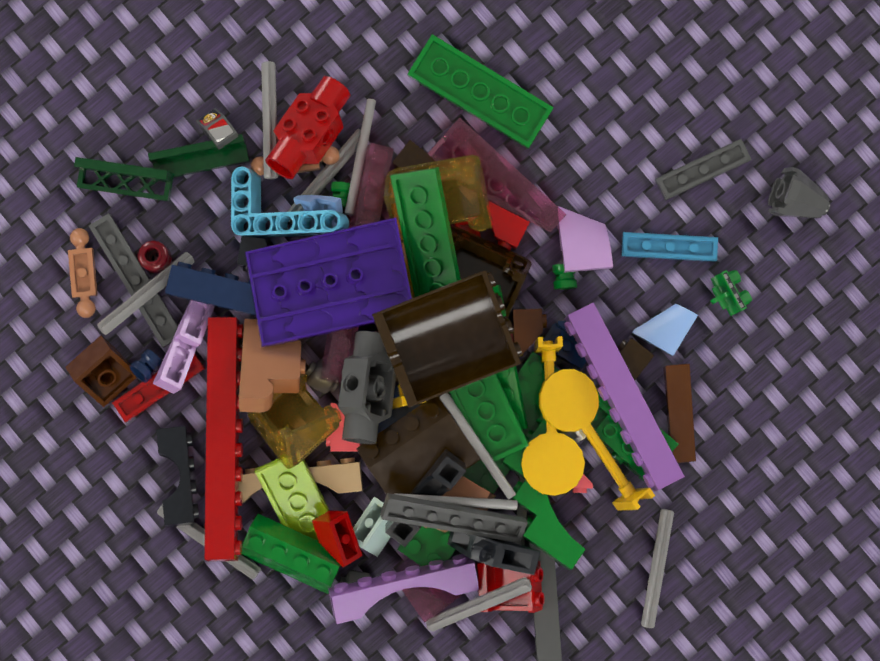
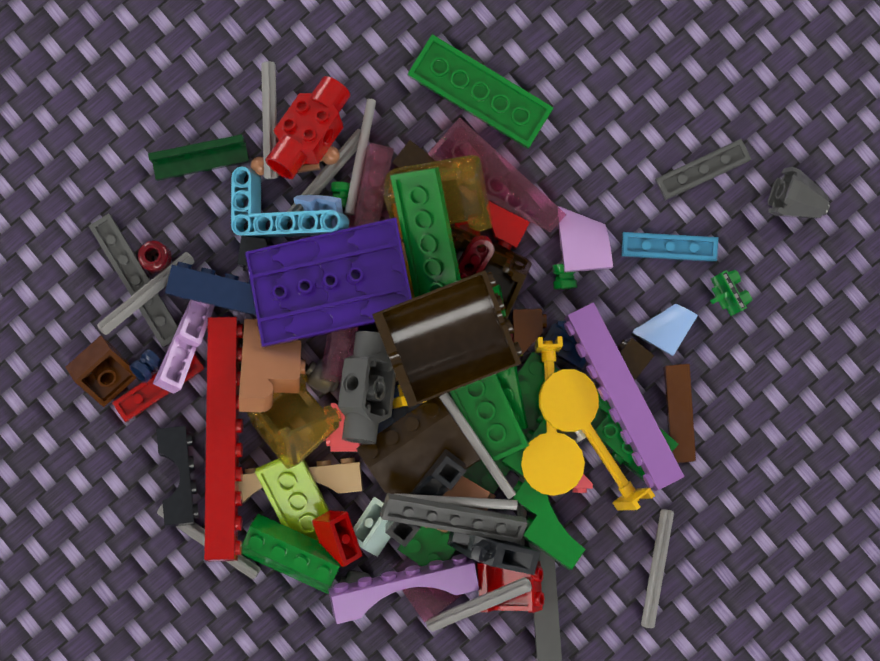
nougat plate [68,228,98,318] -> none
dark green fence [74,157,174,202] -> none
slope [196,108,239,149] -> none
none -> dark red plate [457,235,494,279]

